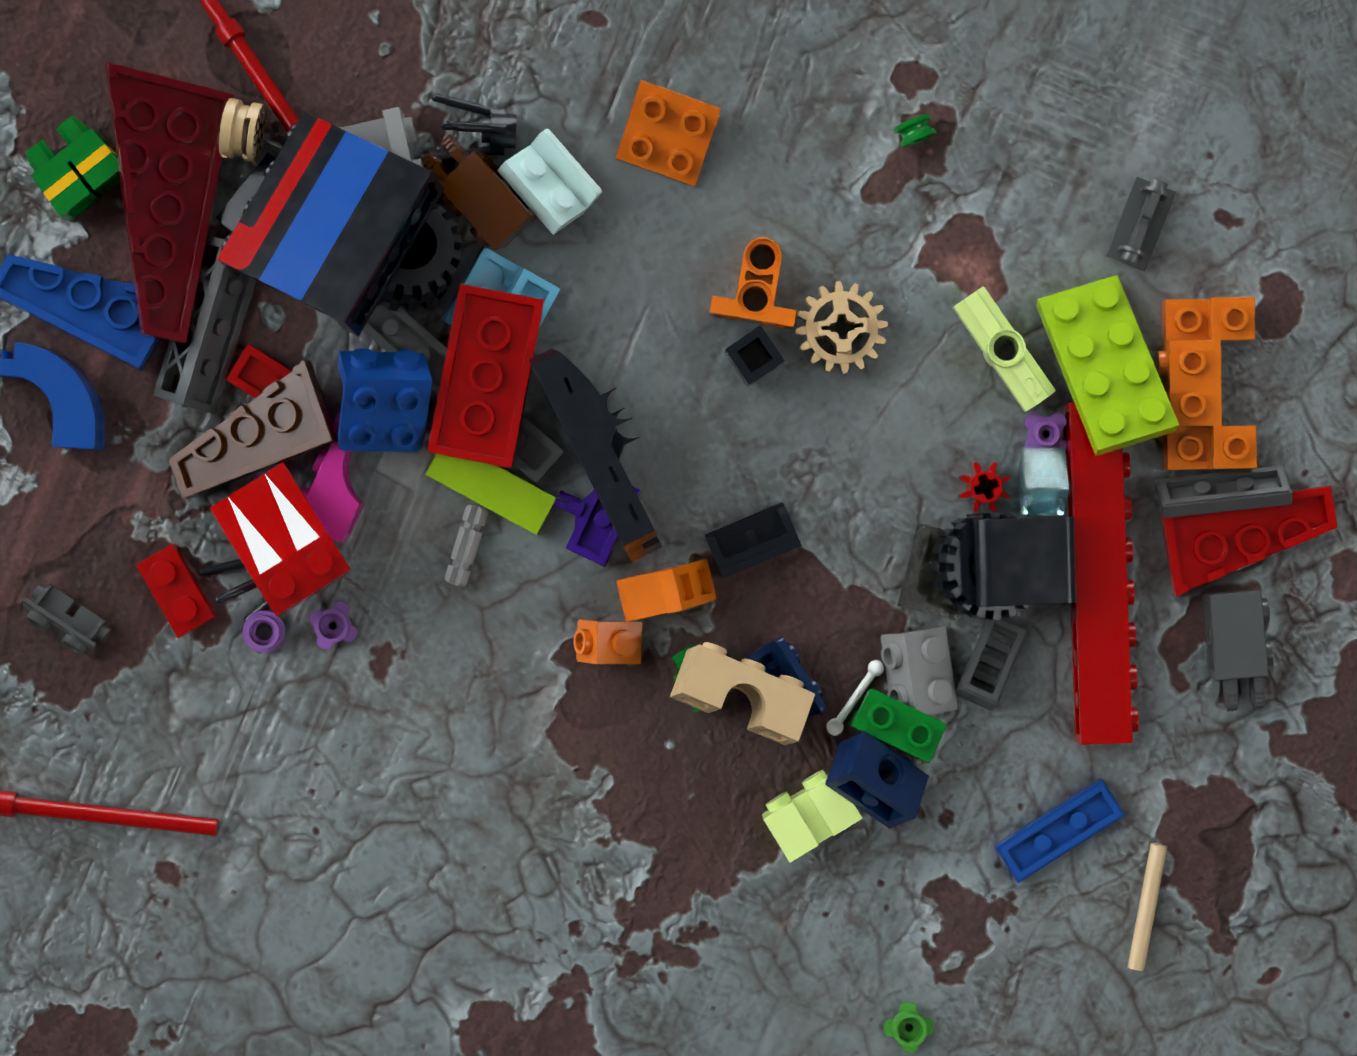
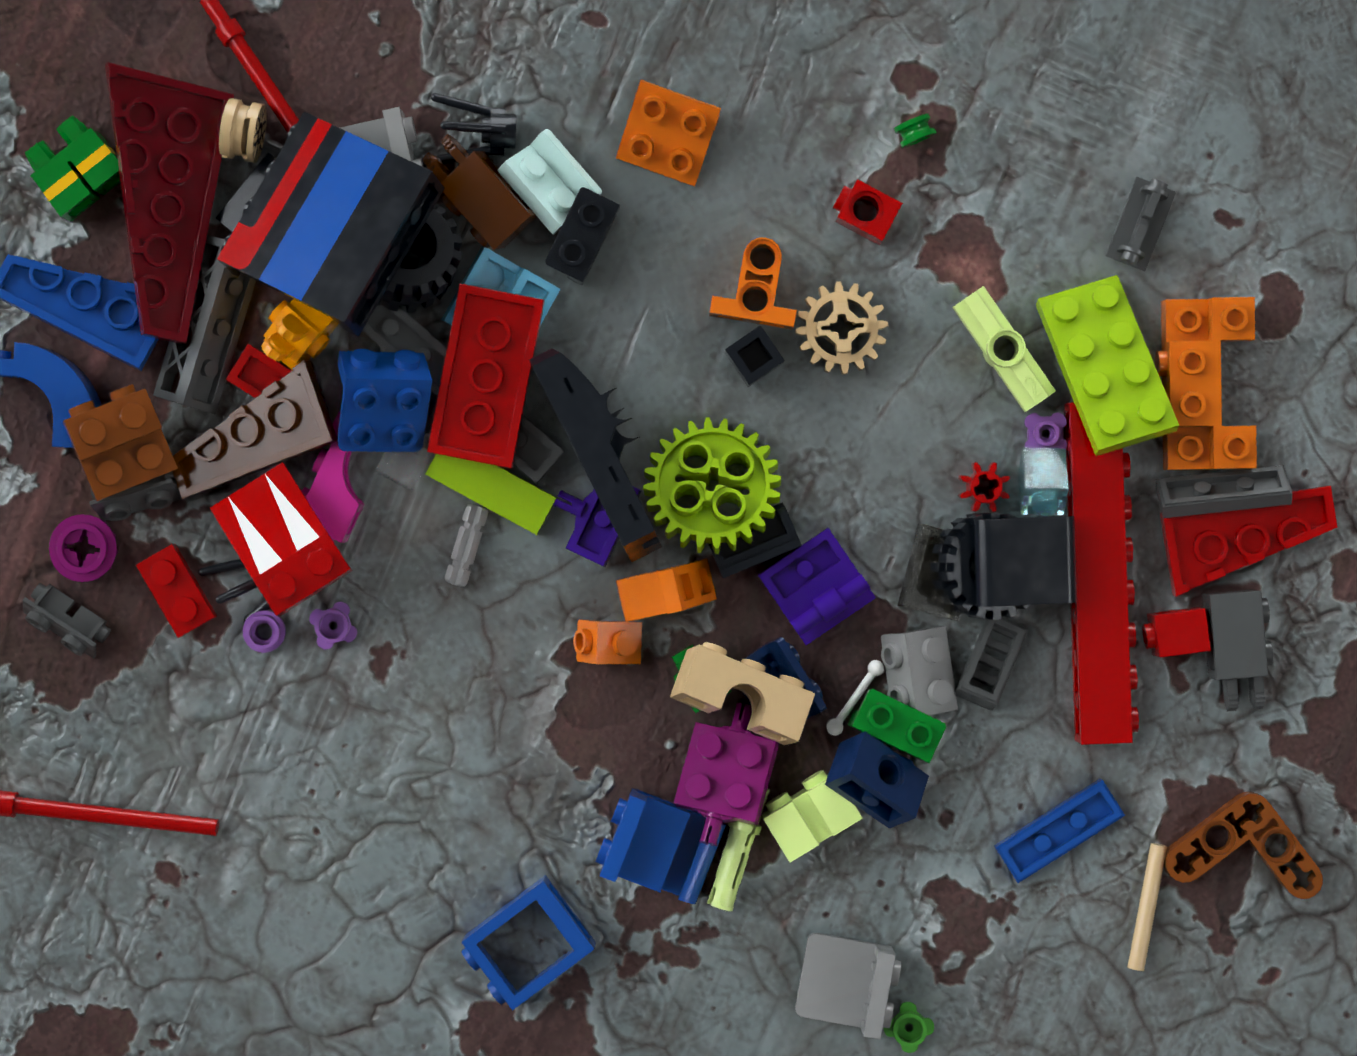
none -> magenta gear [49,514,118,582]
none -> dark orange plate [63,384,178,501]
none -> dark grey hinge [89,471,182,521]
none -> light orange hinge [261,299,338,371]
none -> blue window [461,875,596,1011]
none -> black bracket [545,187,620,285]
none -> blue piece [595,788,726,904]
none -> lime gear [643,417,781,554]
none -> magenta plate [674,703,779,846]
none -> yellowish green pin [707,788,770,911]
none -> dark purple plate [758,527,876,645]
none -> light grey bracket [795,933,901,1040]
none -> red brick [833,179,903,245]
none -> red brick [1142,607,1211,658]
none -> dark orange beam [1164,791,1323,899]

